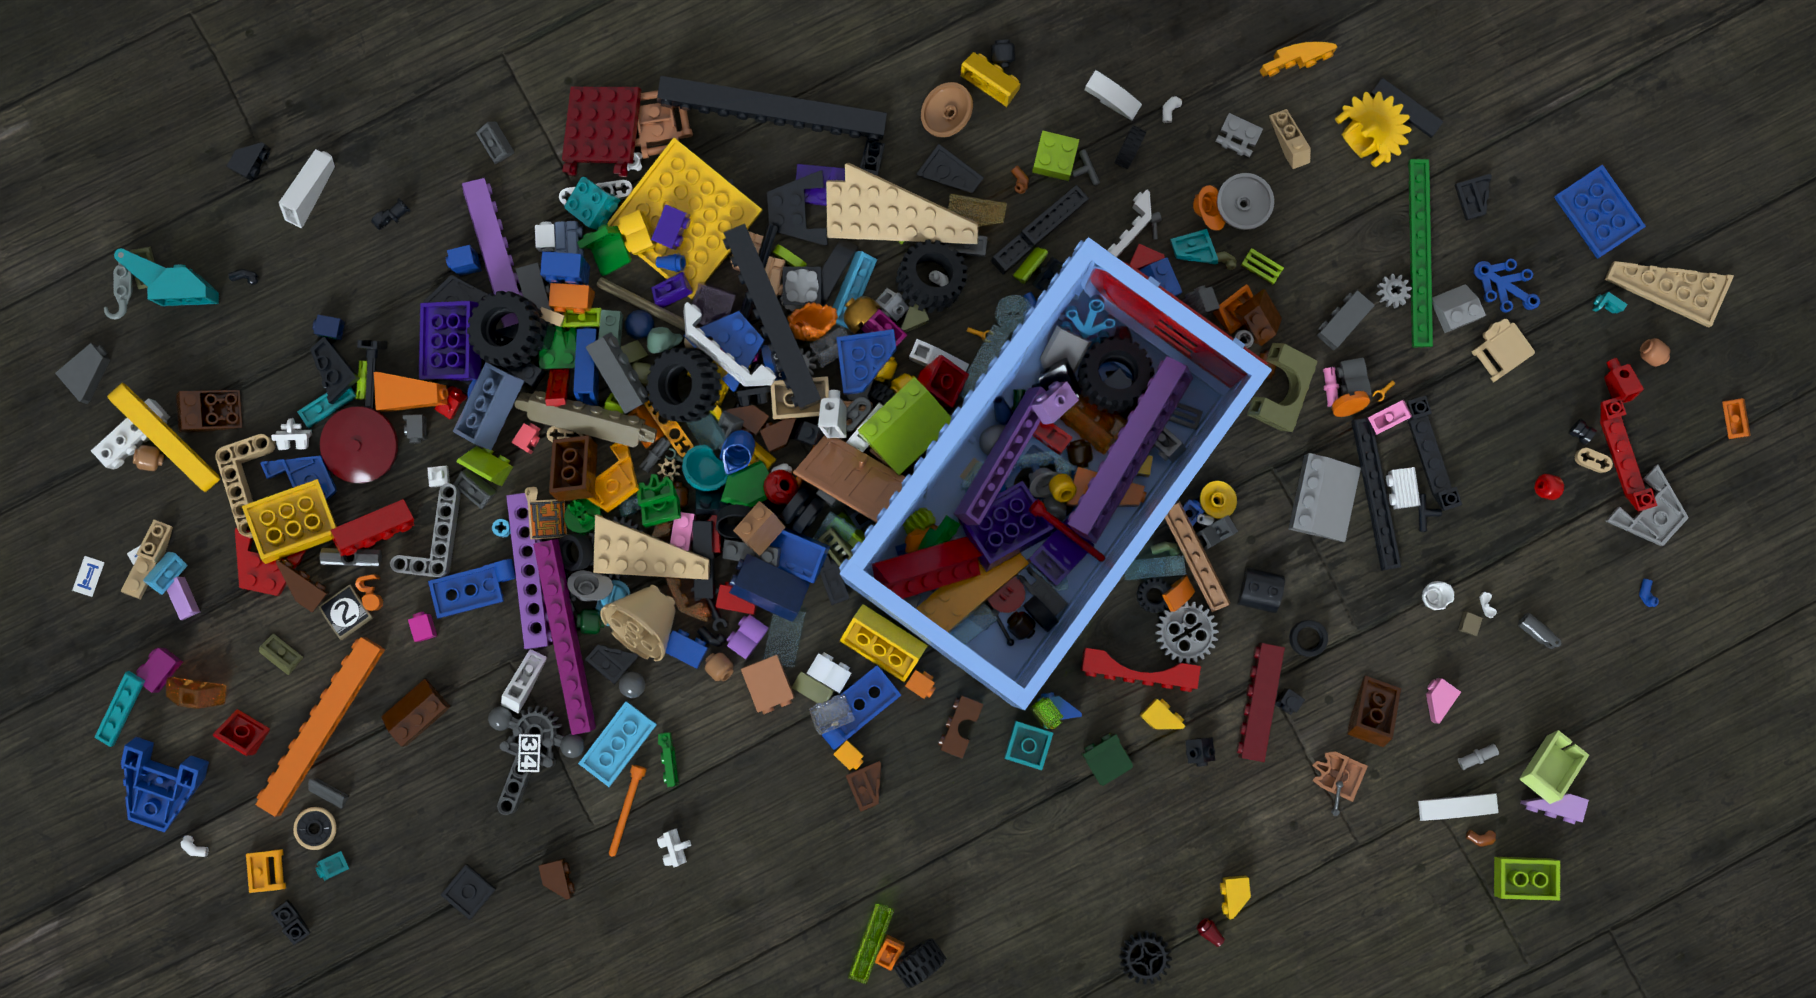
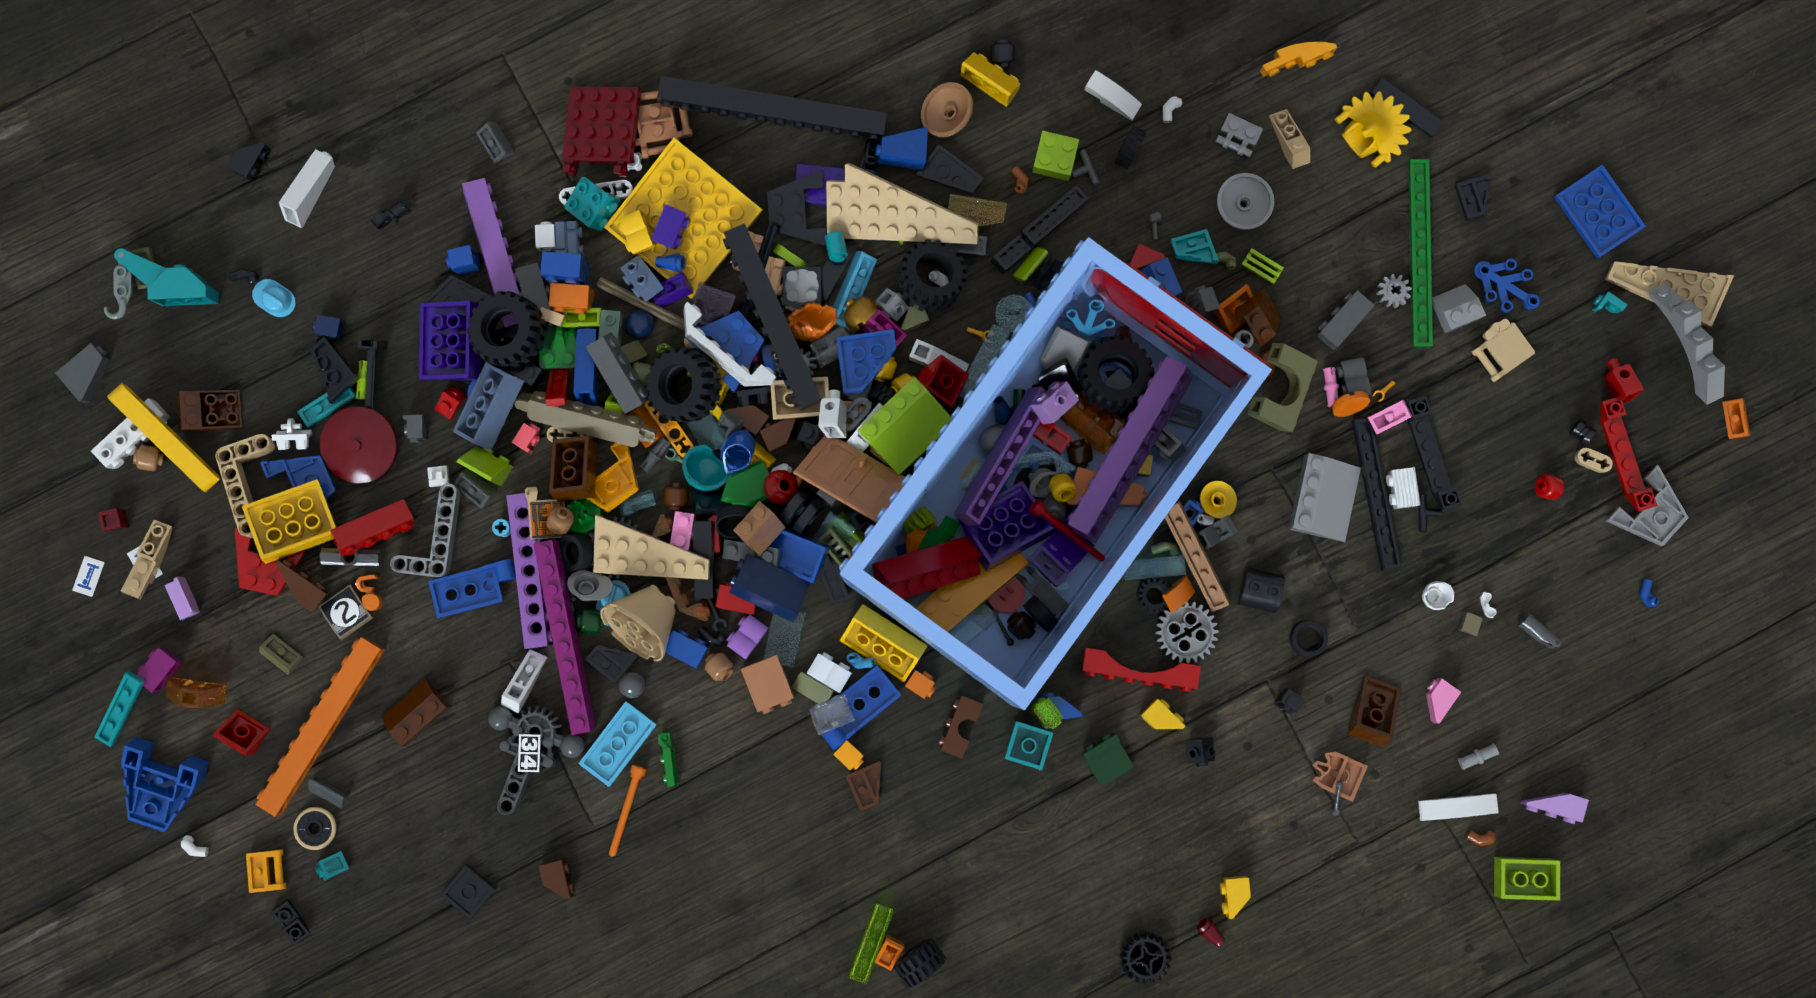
medium azure slope [143,552,188,595] -> none
orange slope [374,372,448,412] -> none
dark pink brick [408,612,437,642] -> none
green bracket [577,224,632,276] -> none
green plate [637,474,681,528] -> none
sand green hat [647,327,683,354] -> none
white hips [657,828,691,867] -> none
tan gear [658,458,681,481] -> none
white slope [1107,190,1151,257] -> none
orange piece [1193,185,1226,230] -> none
dark red brick [1236,643,1285,762] -> none
yellowish green piece [1519,730,1589,804] -> none
nougat head [1640,338,1670,367] -> none
none -> dark red panel [97,508,129,532]
none -> medium azure piece [252,279,295,317]
none -> medium nougat head [546,506,574,535]
none -> sand blue brick [620,255,664,302]
none -> teal brick [825,232,848,262]
none -> dark azure arm [846,652,876,669]
none -> blue slope [875,128,928,170]
none -> light grey arch [1649,283,1725,405]

